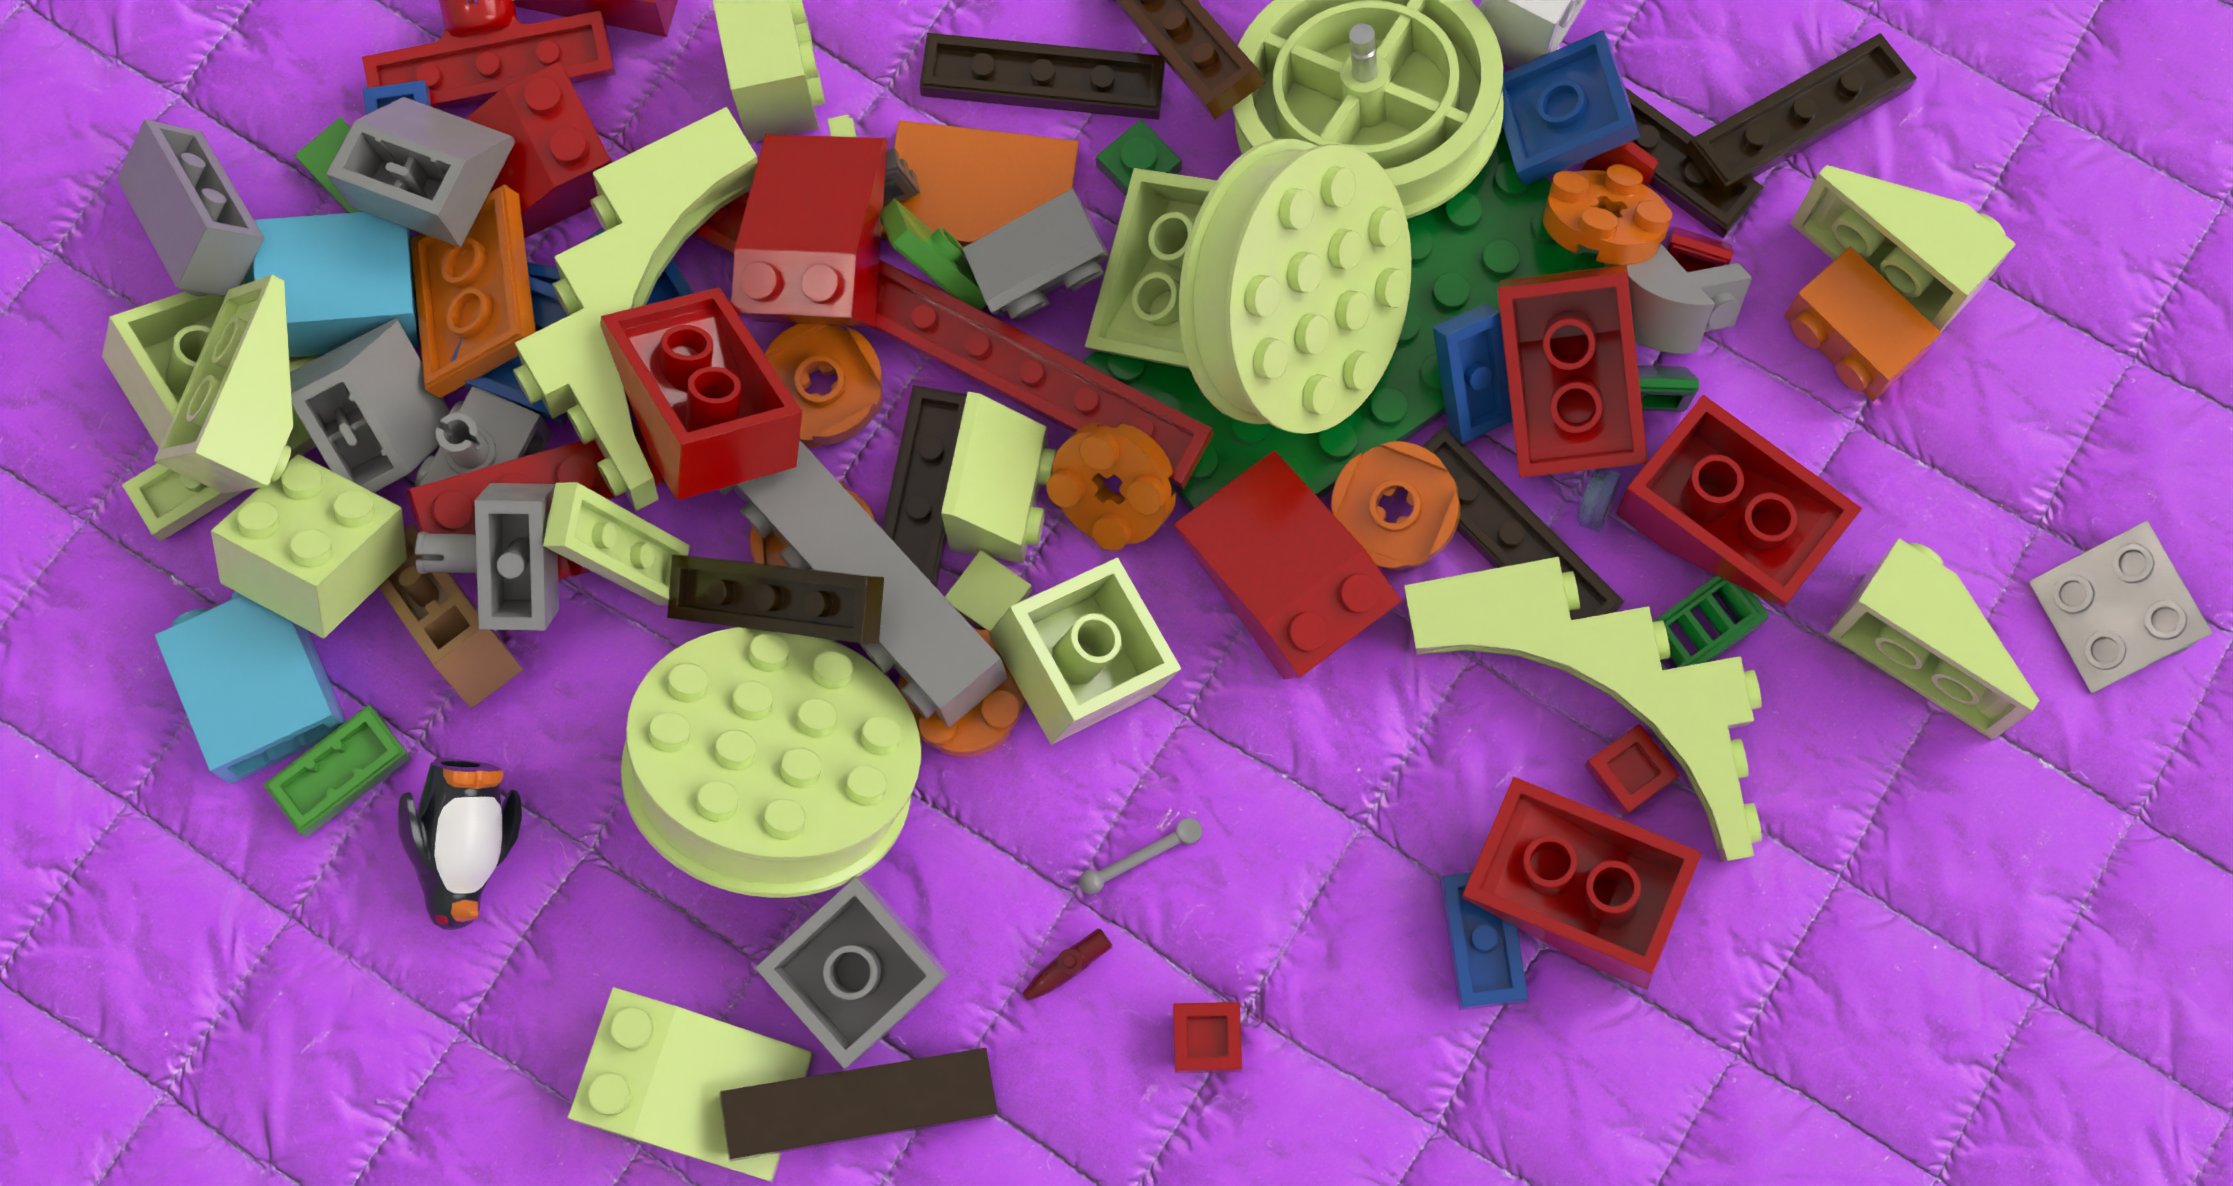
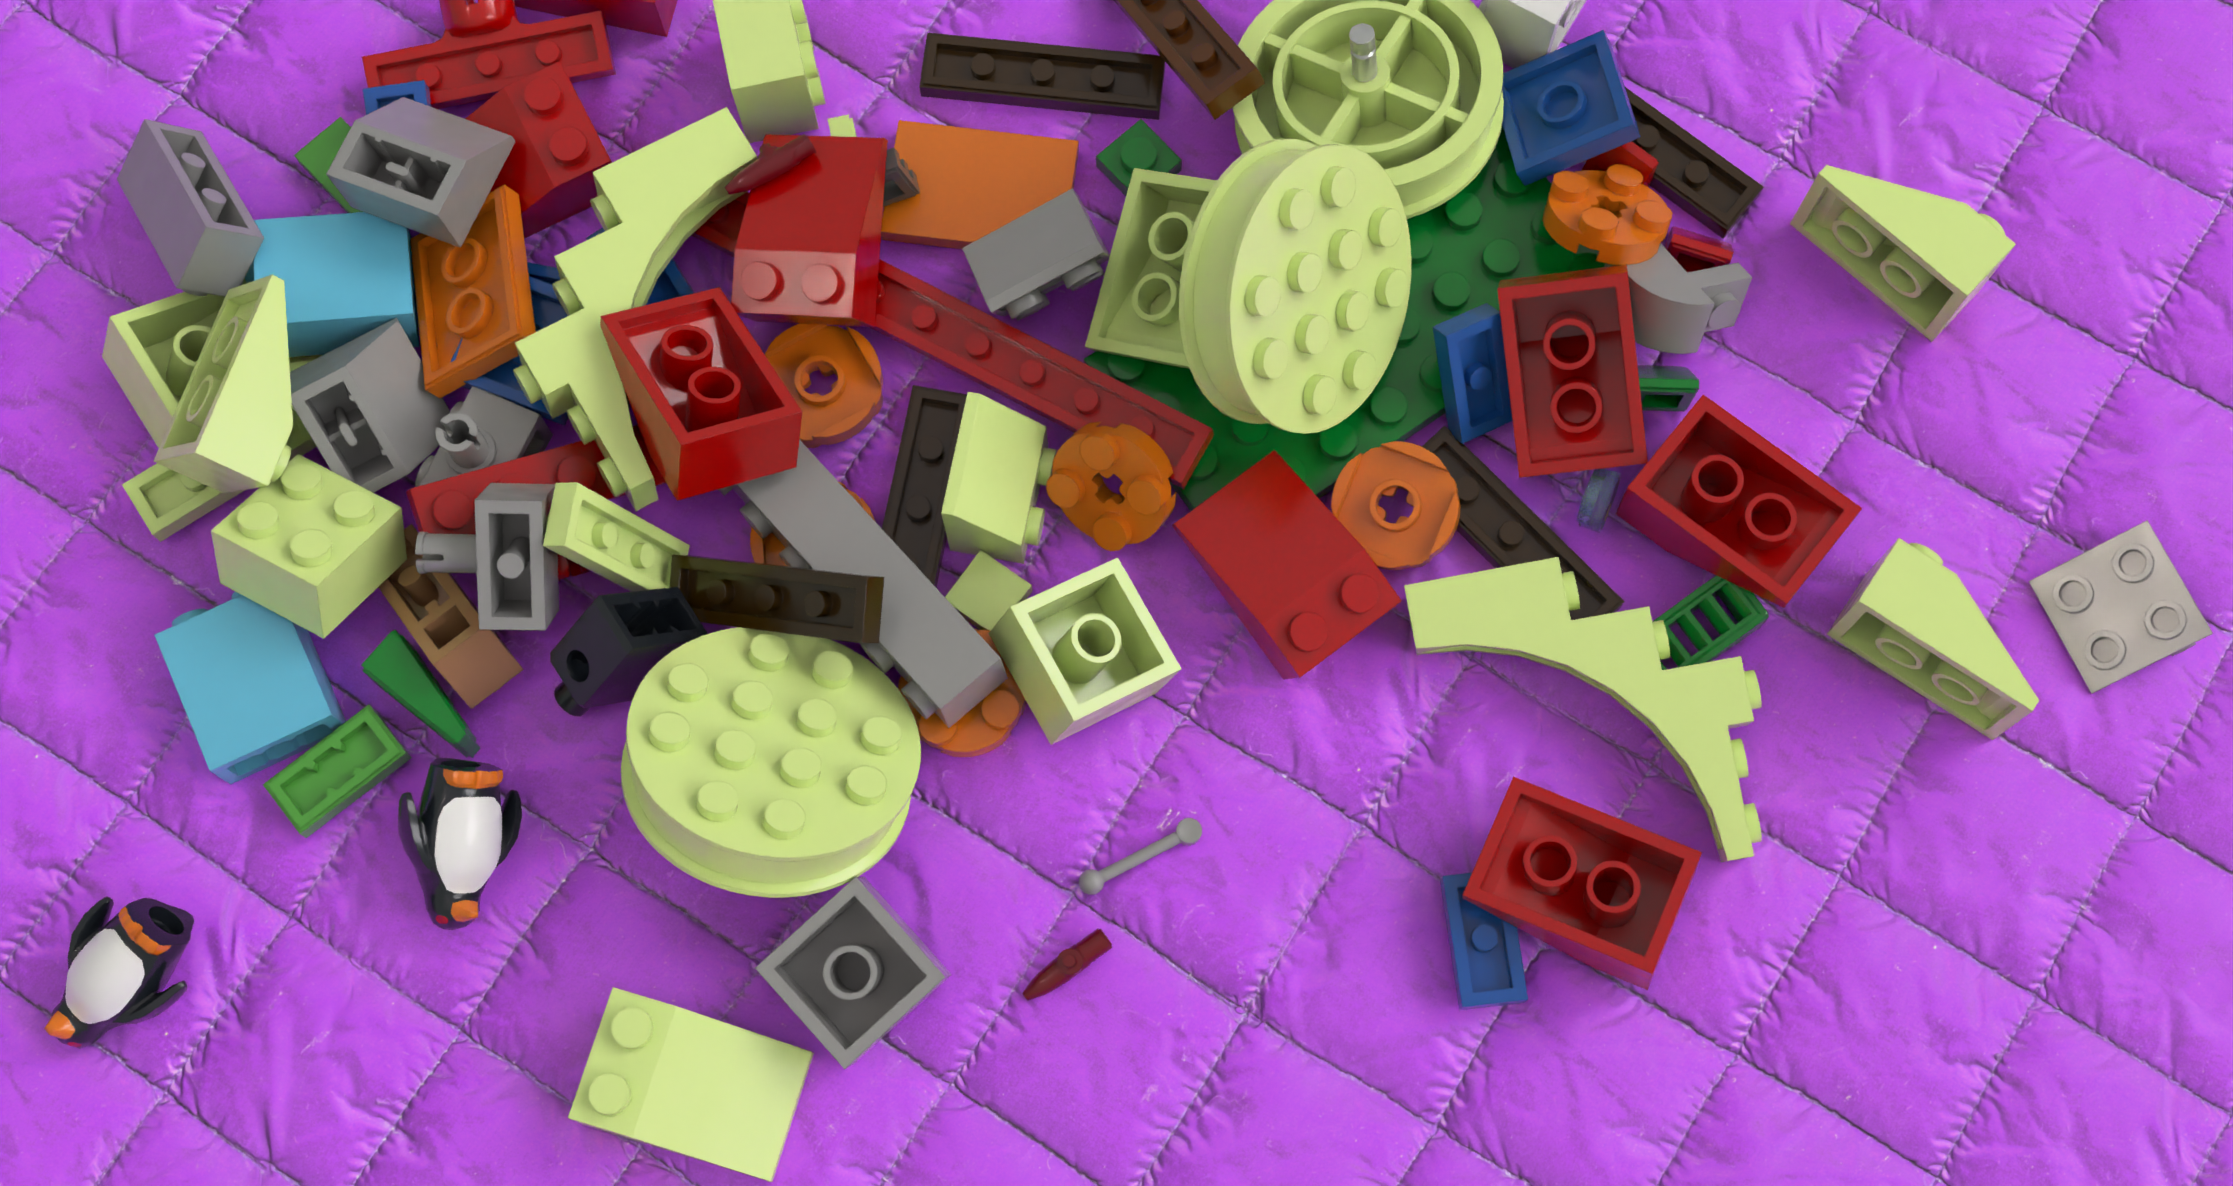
dark brown tile [719,1048,998,1162] -> none
bright green plate [879,198,987,310] -> none
red plate [1173,1002,1242,1073] -> none
red plate [1584,724,1680,817] -> none
dark brown tile [1685,33,1917,196] -> none
orange brick [1784,246,1941,402] -> none
none -> animal [44,896,195,1049]
none -> green slope [361,630,481,758]
none -> black torso [550,587,708,716]
none -> dark red helmet [725,134,816,195]

